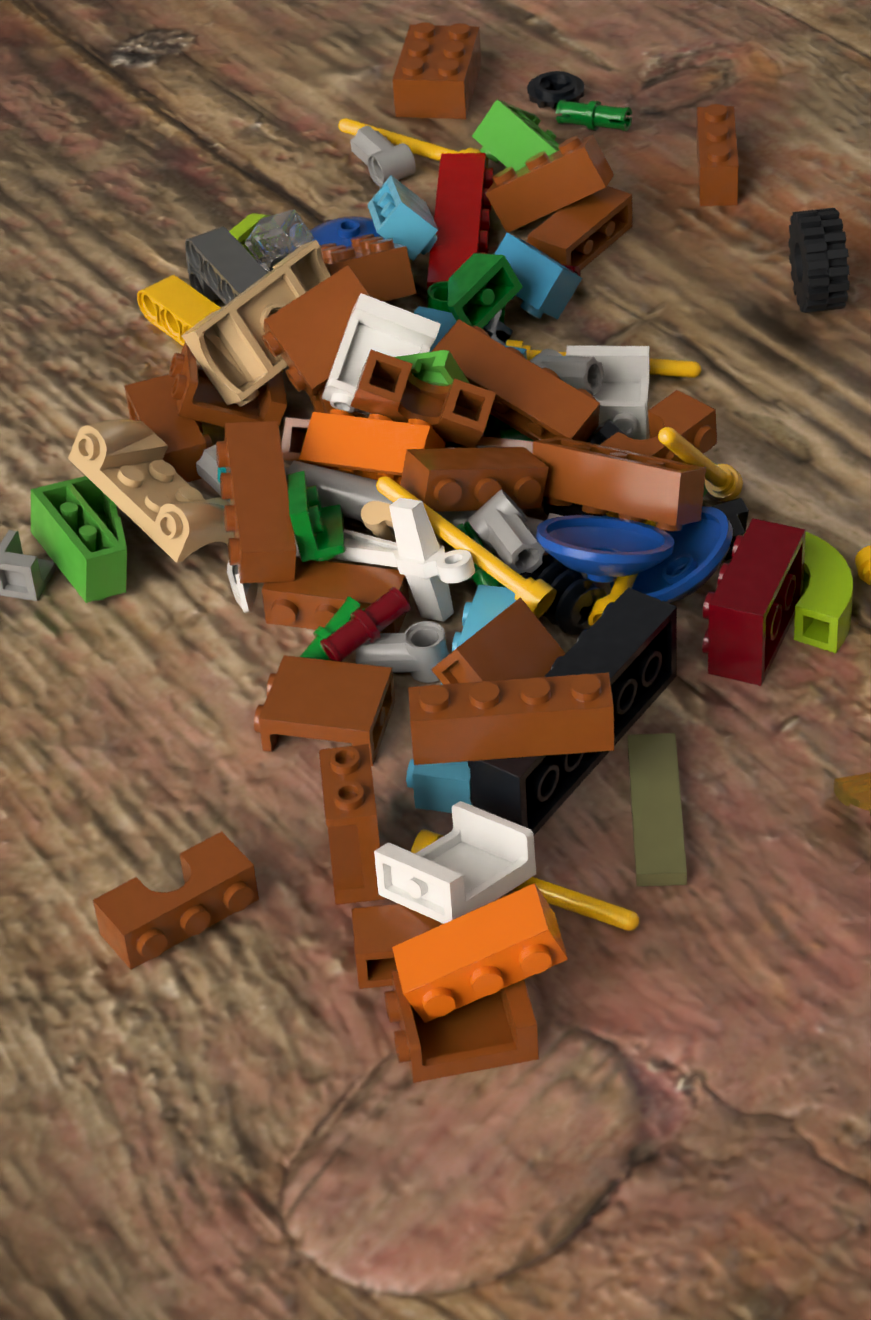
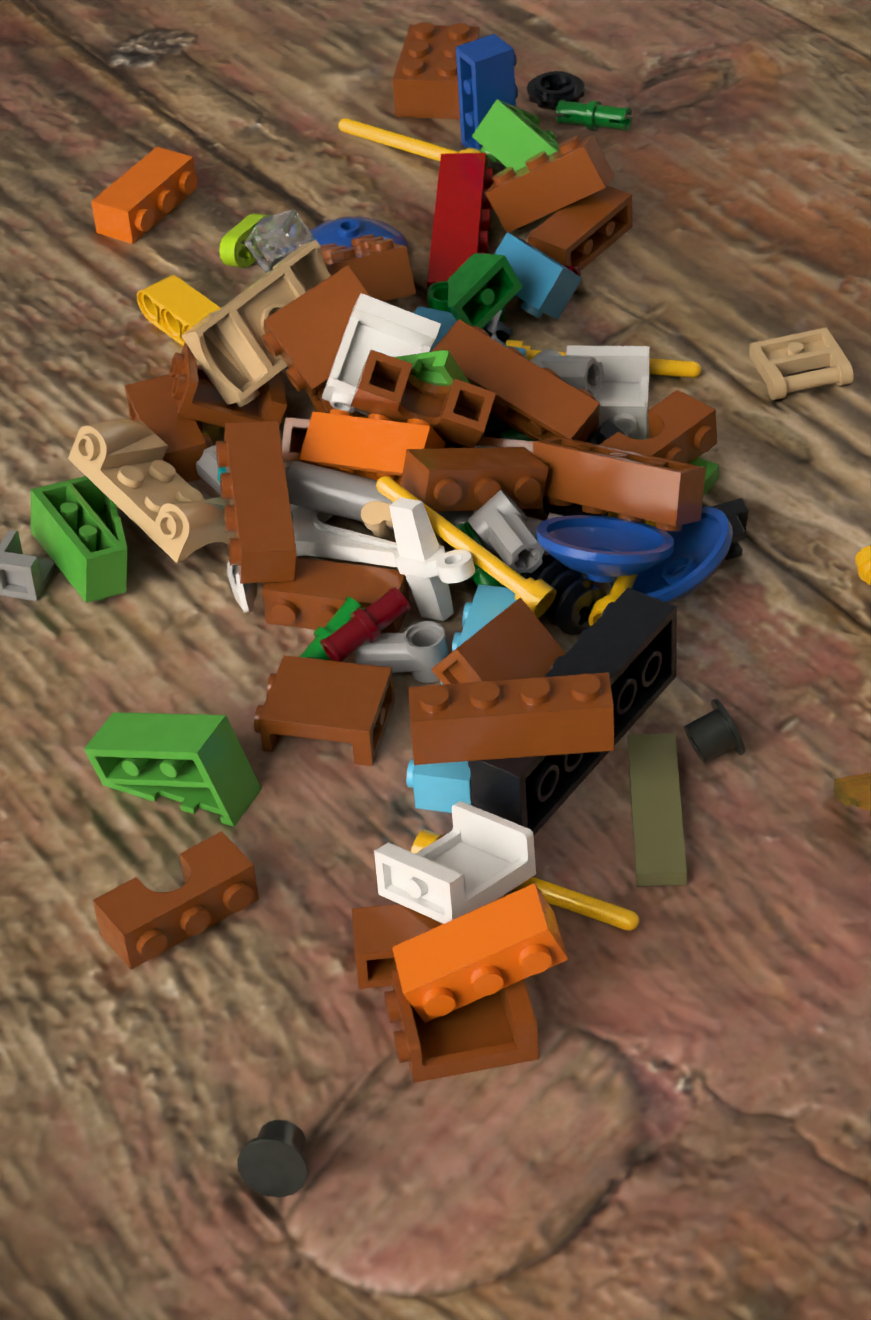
dark grey beam [185,226,267,305] -> none
green bracket [287,471,346,562] -> none
dark orange panel [319,744,385,905] -> none
light grey piece [350,125,416,187] -> none
medium azure brick [367,175,438,261] -> none
yellow piece [658,427,743,501] -> none
dark orange brick [697,104,738,206] -> none
dark red brick [702,518,806,686] -> none
lime arch [743,532,853,653] -> none
black tyre [788,208,850,313] -> none
none -> bright green wedge [84,712,262,827]
none -> orange brick [91,146,198,244]
none -> pearl dark grey piece [237,1120,308,1198]
none -> blue brick [456,34,518,150]
none -> pearl dark grey piece [684,698,746,764]
none -> tan plate [749,327,854,400]

